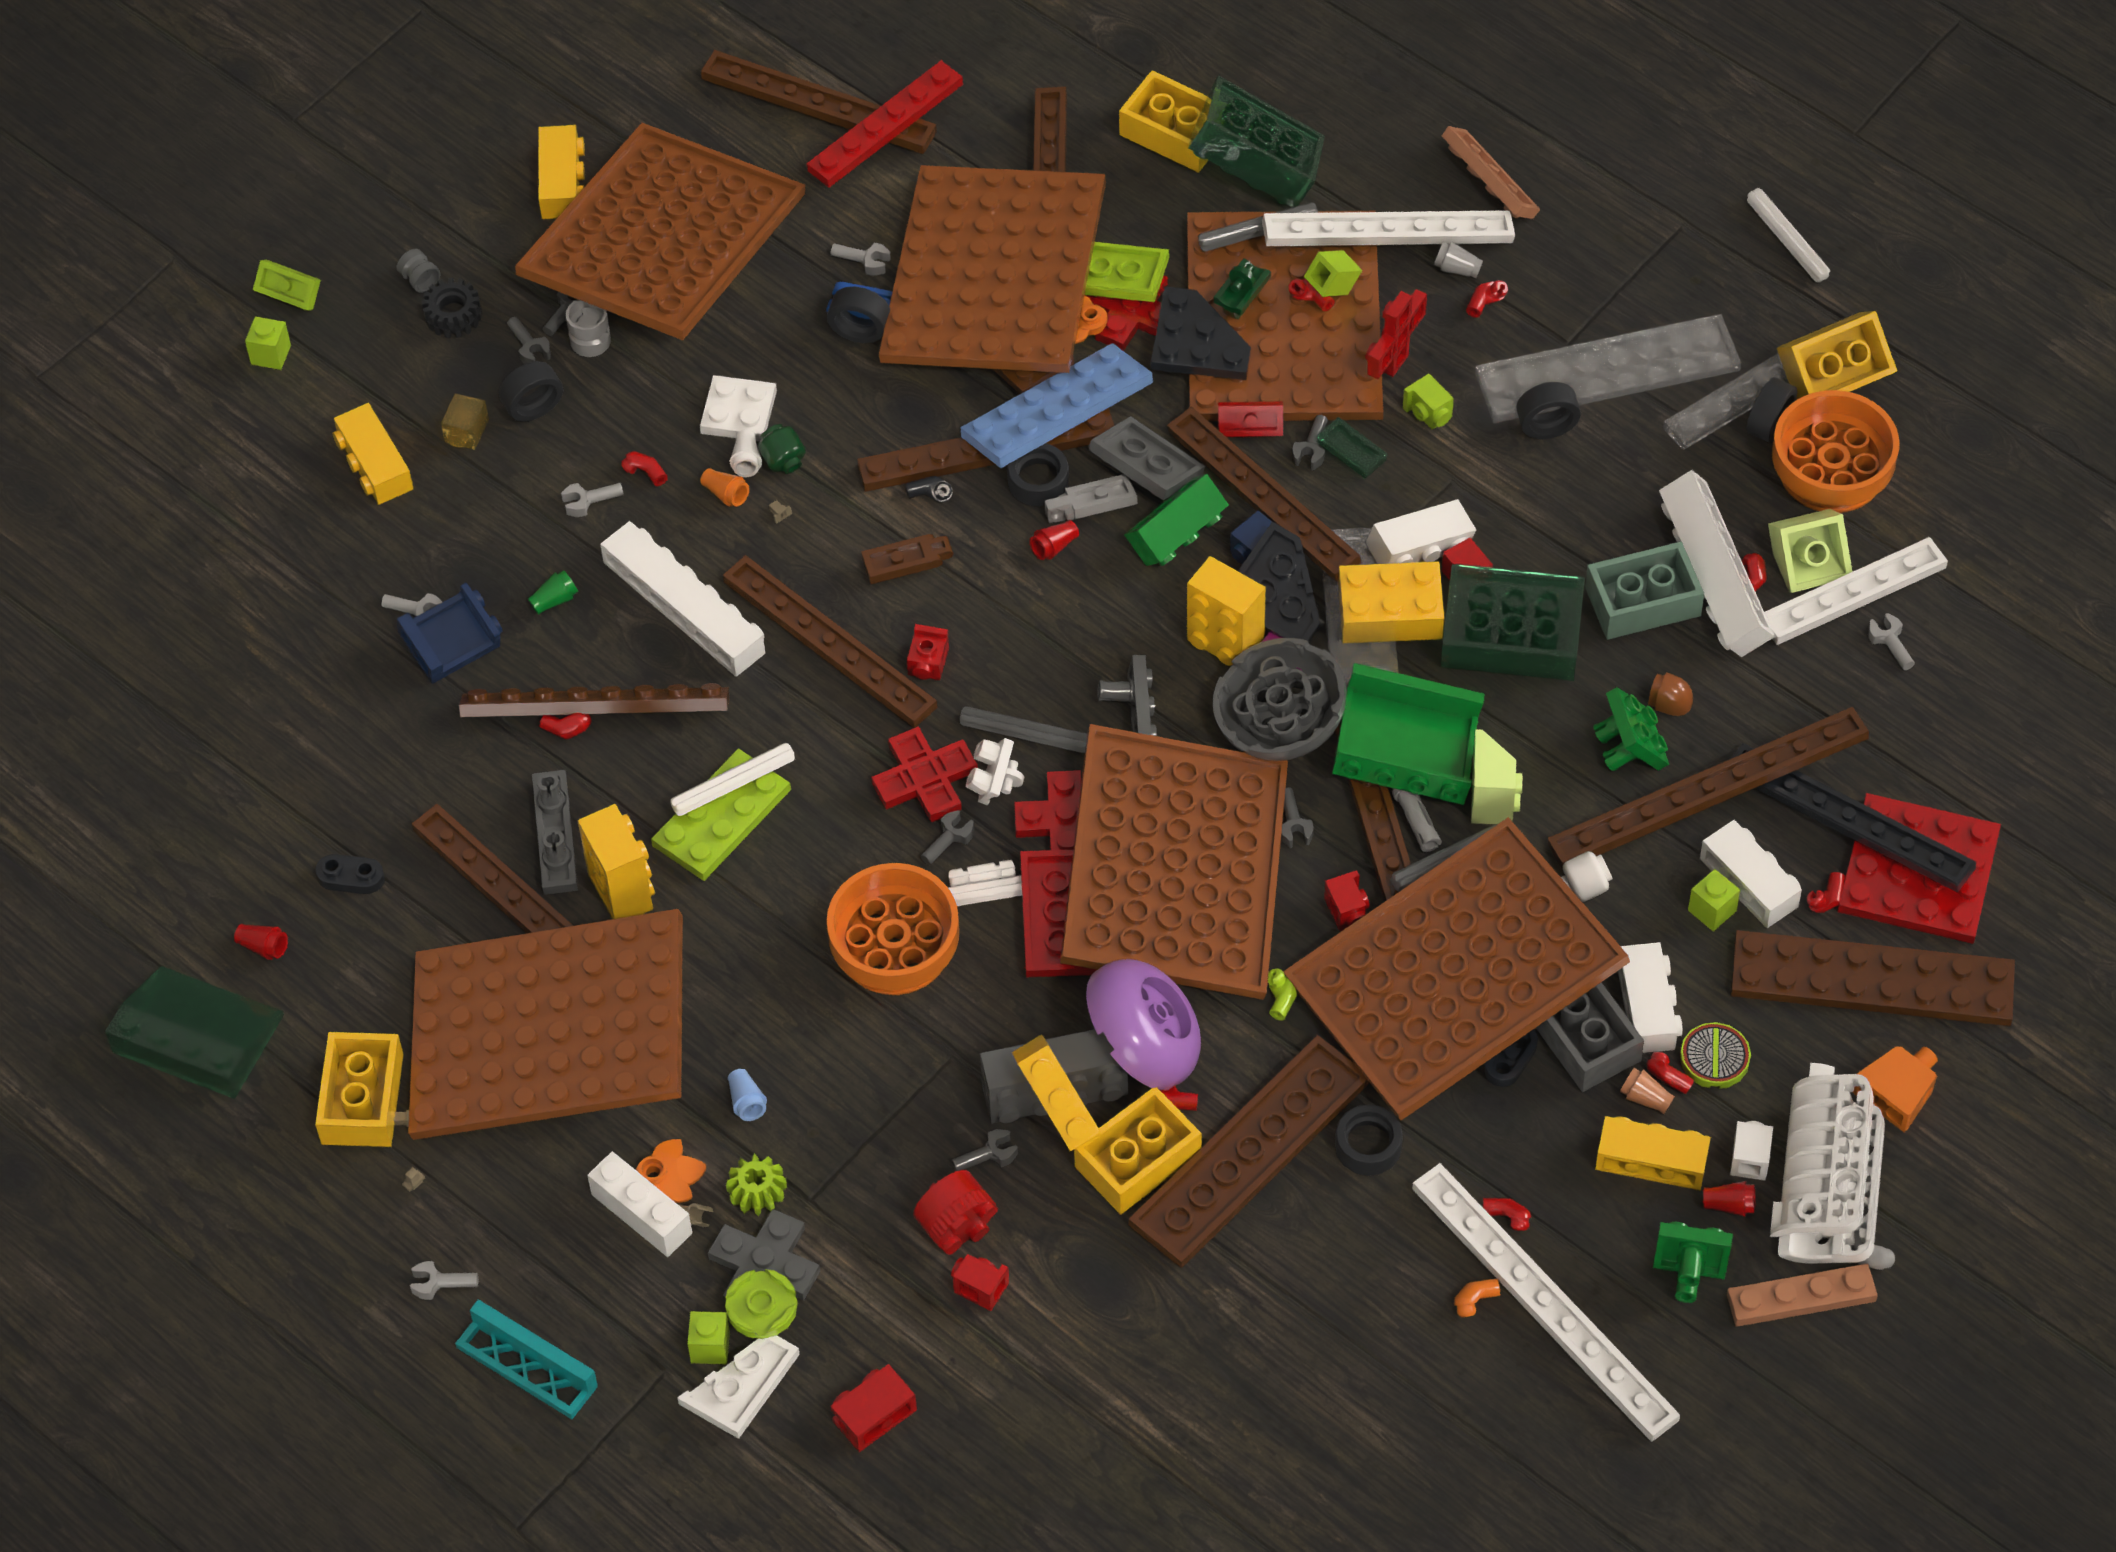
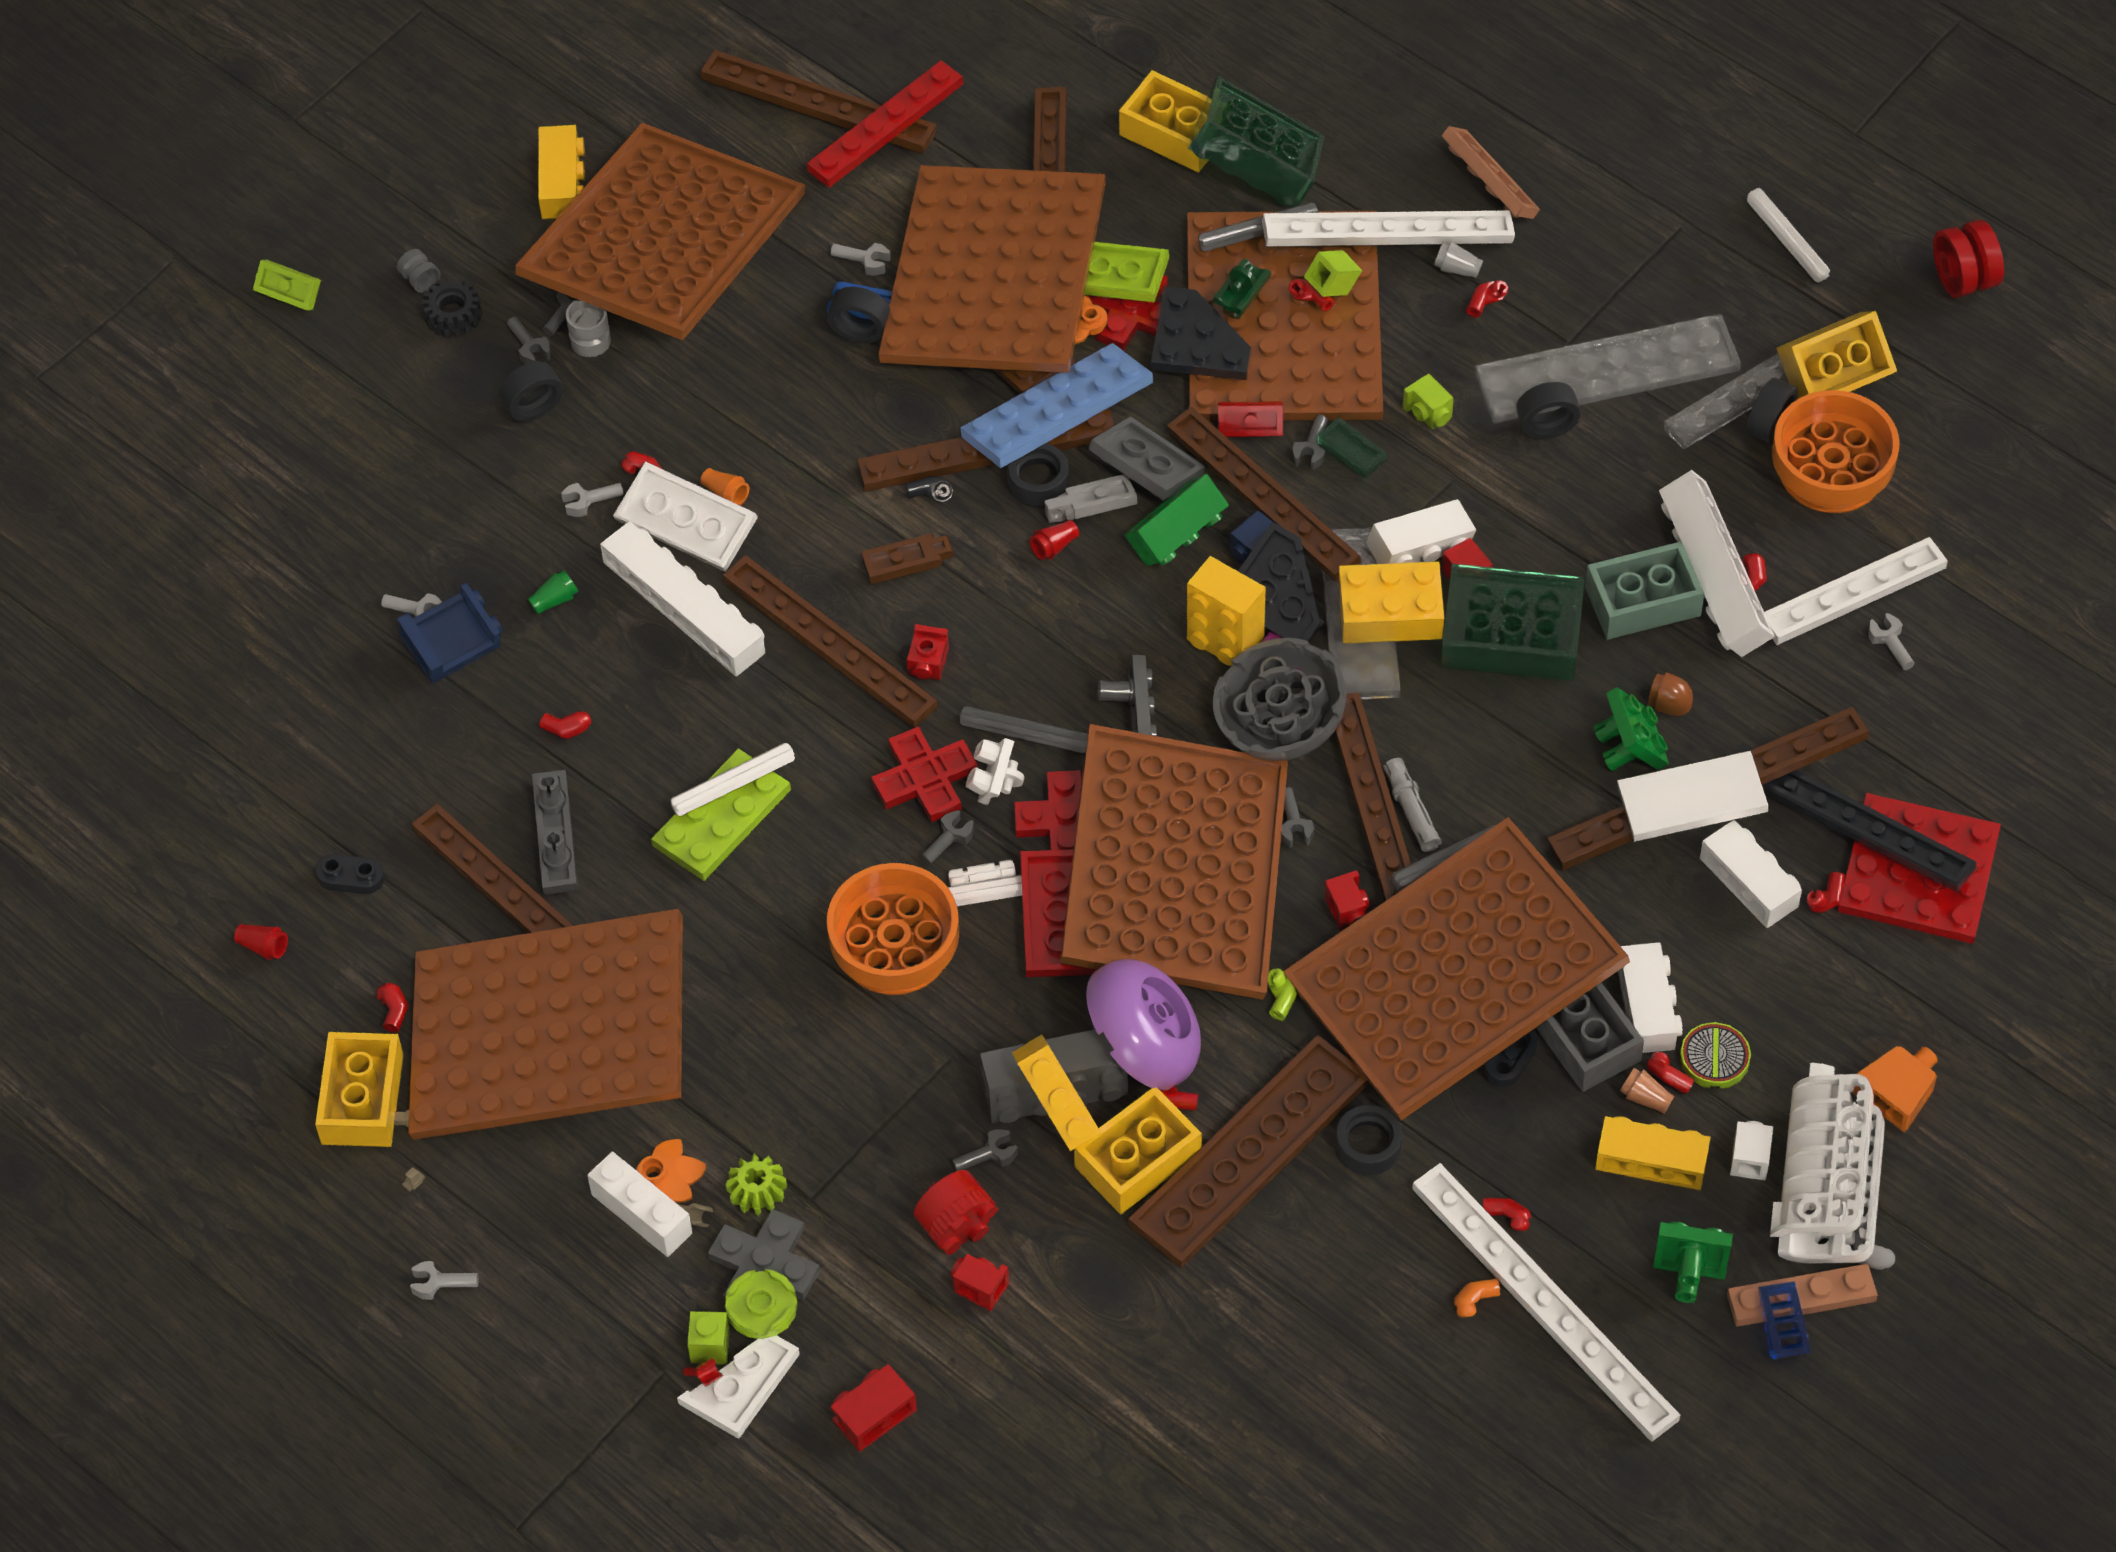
clear green slope [105,966,284,1099] -> none
lime brick [245,316,291,370] -> none
yellow brick [332,403,413,505] -> none
clear yellow brick [441,394,489,450] -> none
teal fence [455,1299,598,1419] -> none
reddish brown plate [459,683,730,717] -> none
yellow brick [578,804,655,919] -> none
white plate [700,375,777,441] -> none
light blue cone [728,1069,767,1121] -> none
white cone [730,429,762,477] -> none
dark green head [758,424,806,474] -> none
dark tan piece [769,500,792,524] -> none
green panel [1332,663,1485,805] -> none
red plate [1365,289,1427,379] -> none
yellowish green slope [1471,729,1523,824] -> none
white head [1561,851,1613,902] -> none
lime brick [1688,869,1740,932] -> none
red cone [1703,1181,1756,1217] -> none
reddish brown plate [1731,930,2015,1026] -> none
yellowish green slope [1768,509,1853,593] -> none
none -> red arm [376,983,409,1033]
none -> white tile [613,461,758,572]
none -> red hand [683,1358,723,1387]
none -> white tile [1618,751,1768,842]
none -> clear blue slope [1758,1281,1811,1359]
none -> red wheel [1933,219,2004,298]

